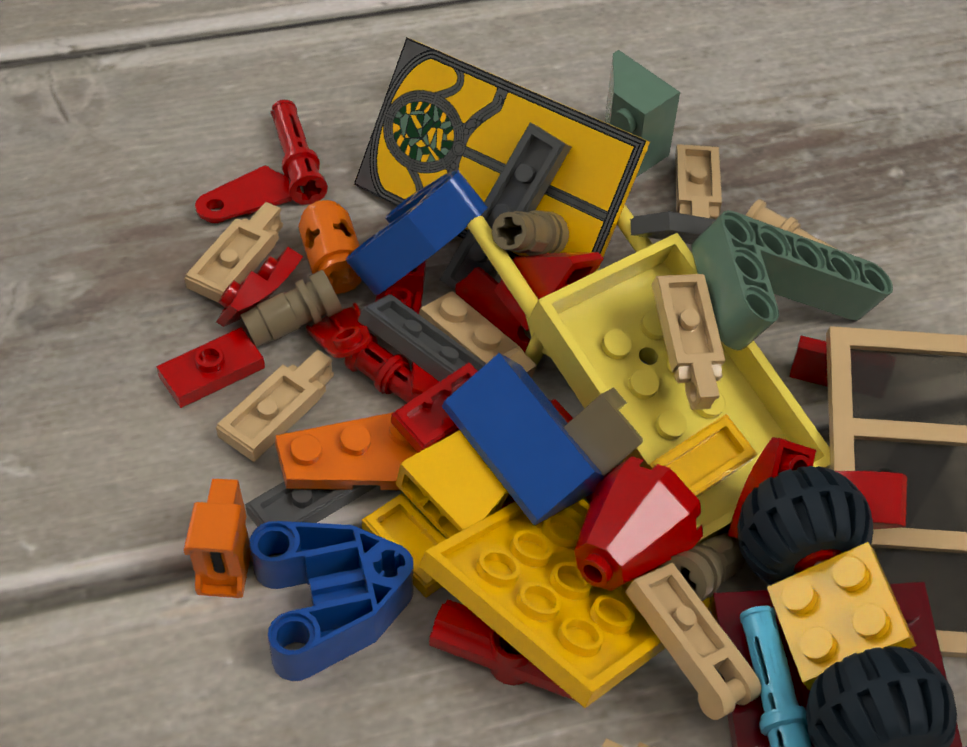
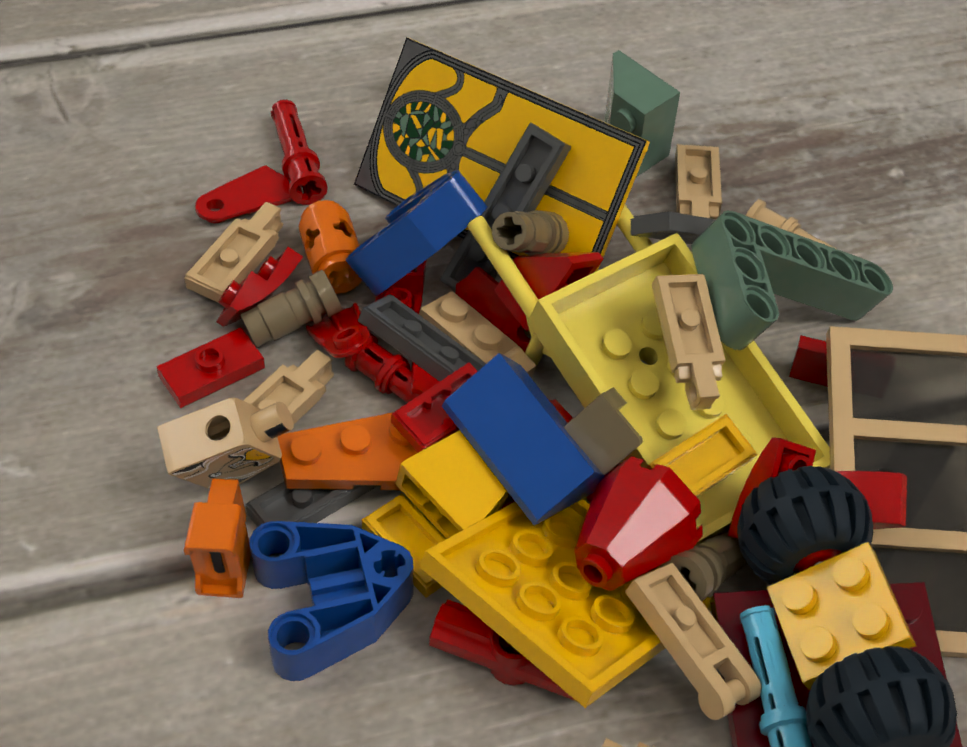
none -> tan torso [157,398,294,489]

